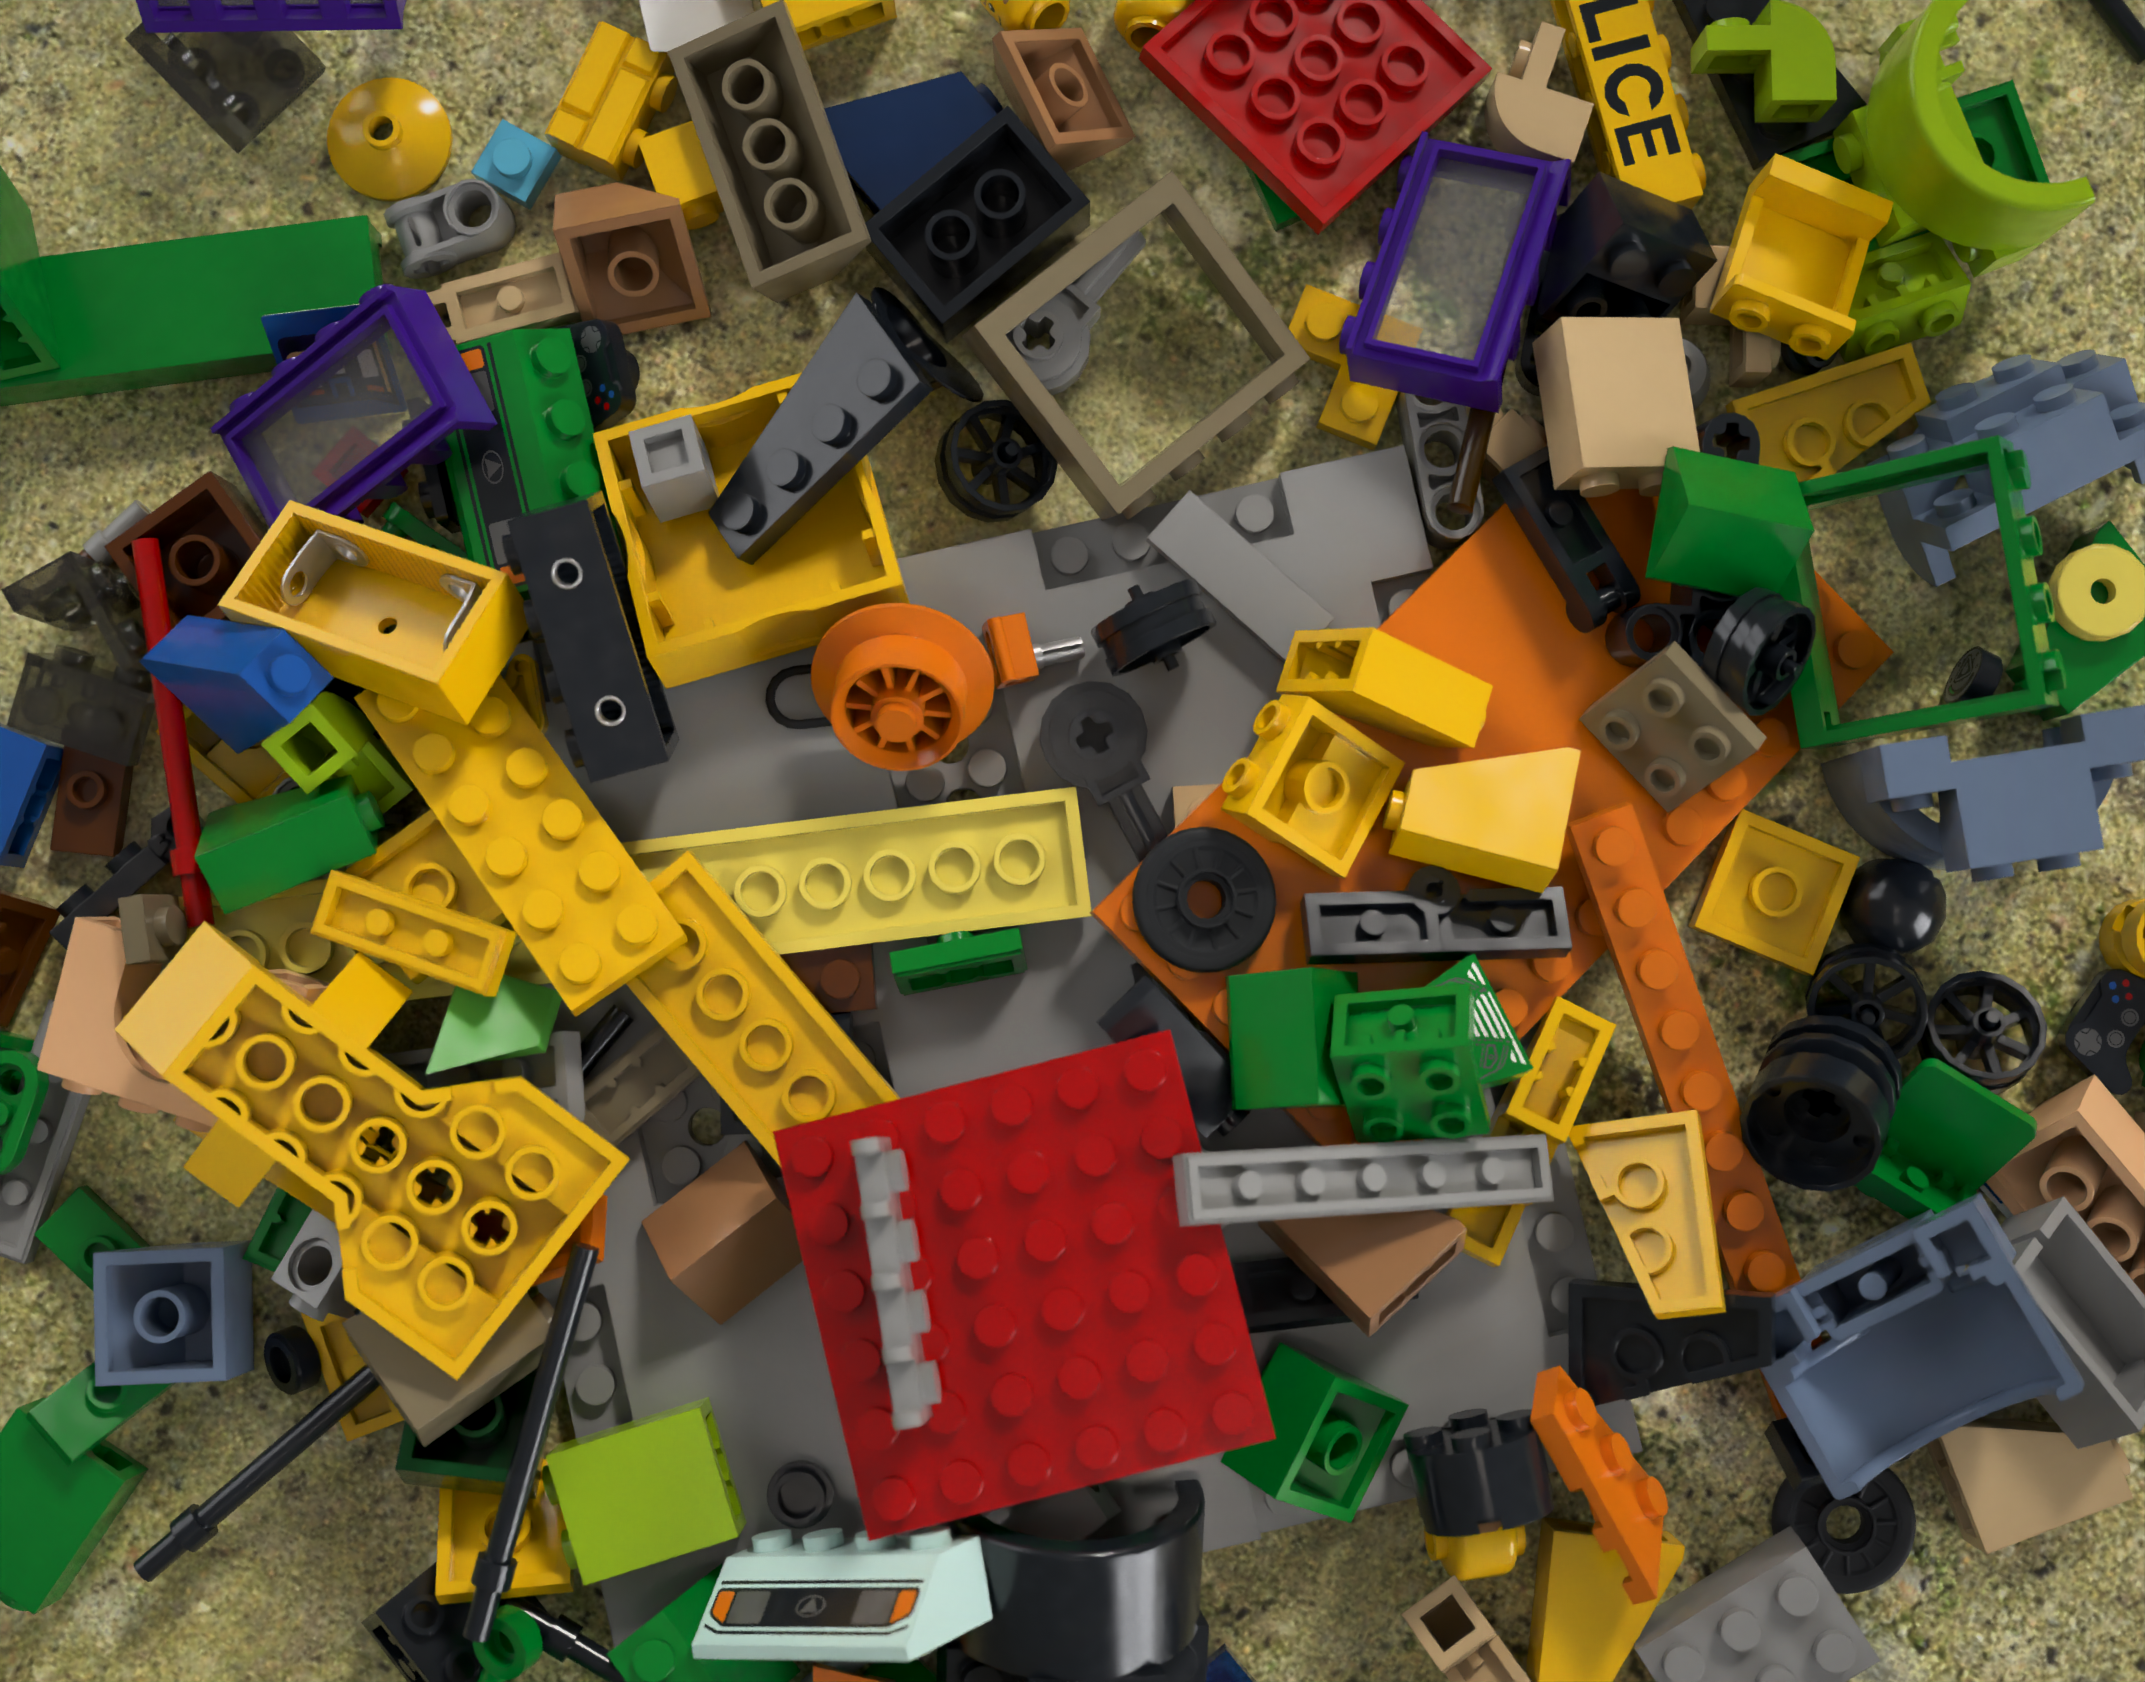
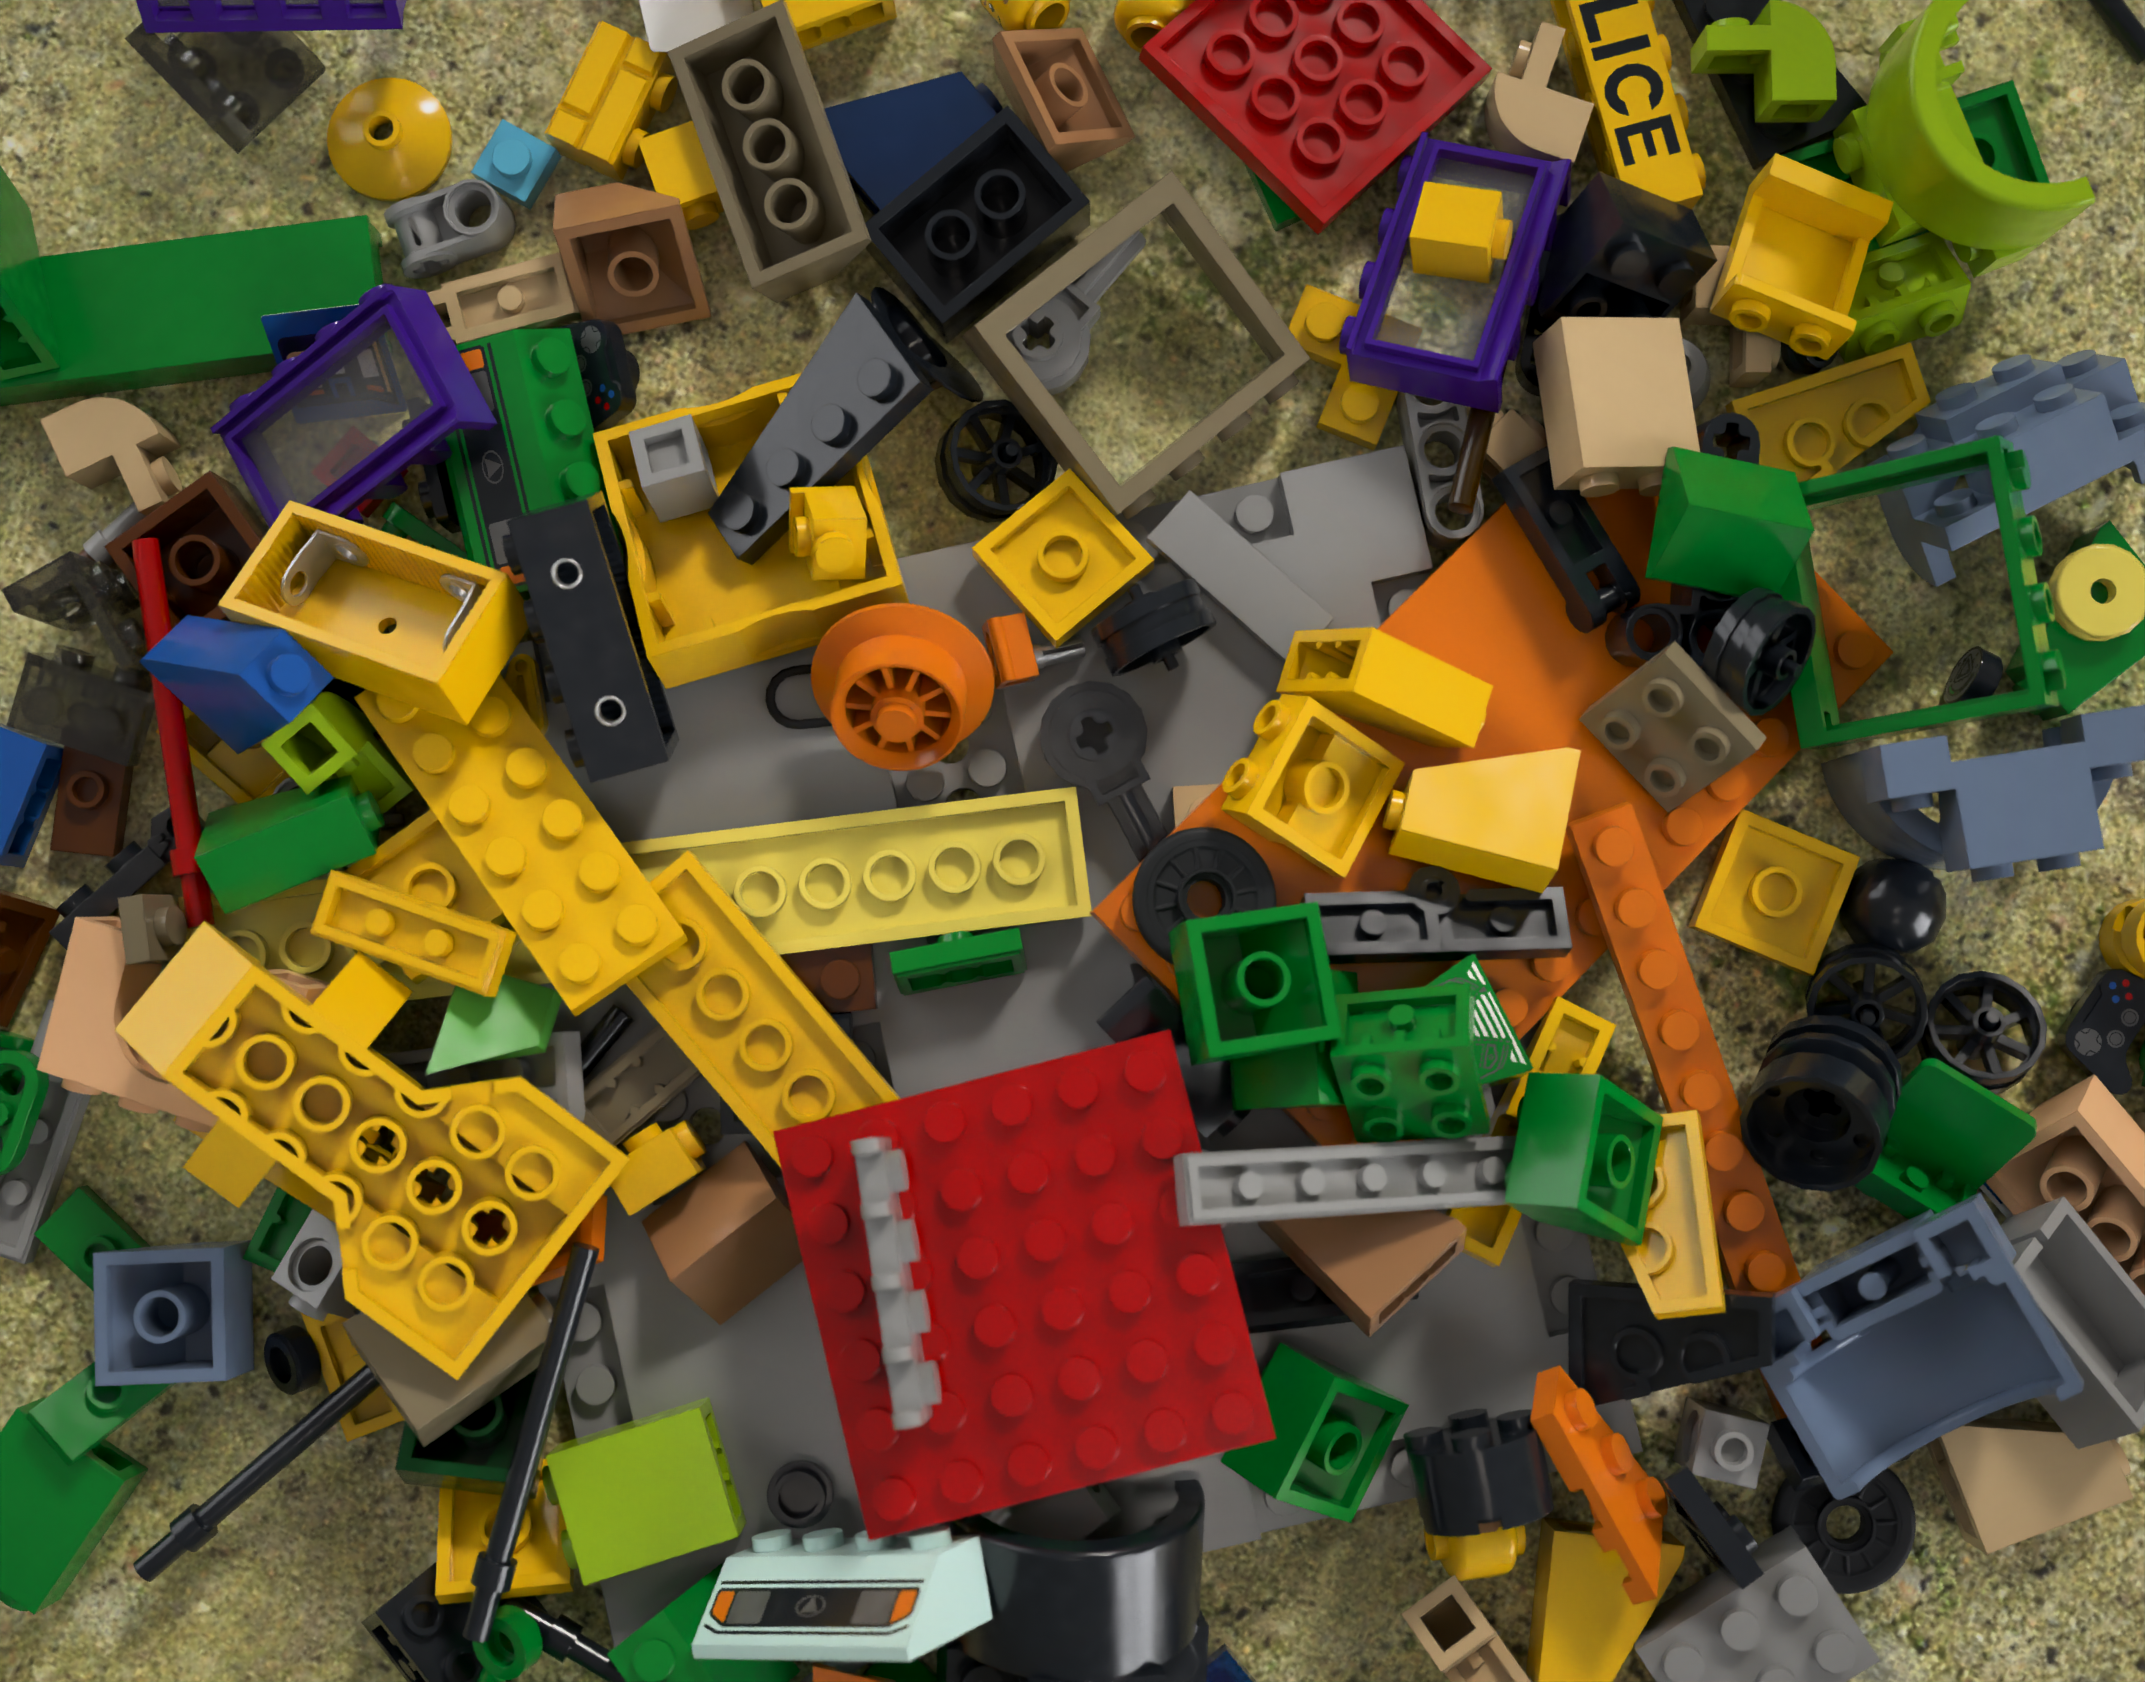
none -> tan brick [40,397,182,516]
none -> yellow brick [610,1119,707,1216]
none -> yellow brick [789,486,867,581]
none -> yellow plate [972,468,1154,649]
none -> green slope [1168,901,1343,1066]
none -> yellow brick [1409,181,1513,284]
none -> green slope [1504,1072,1663,1246]
none -> black wing [1663,1465,1764,1590]
none -> light grey brick [1673,1397,1770,1489]

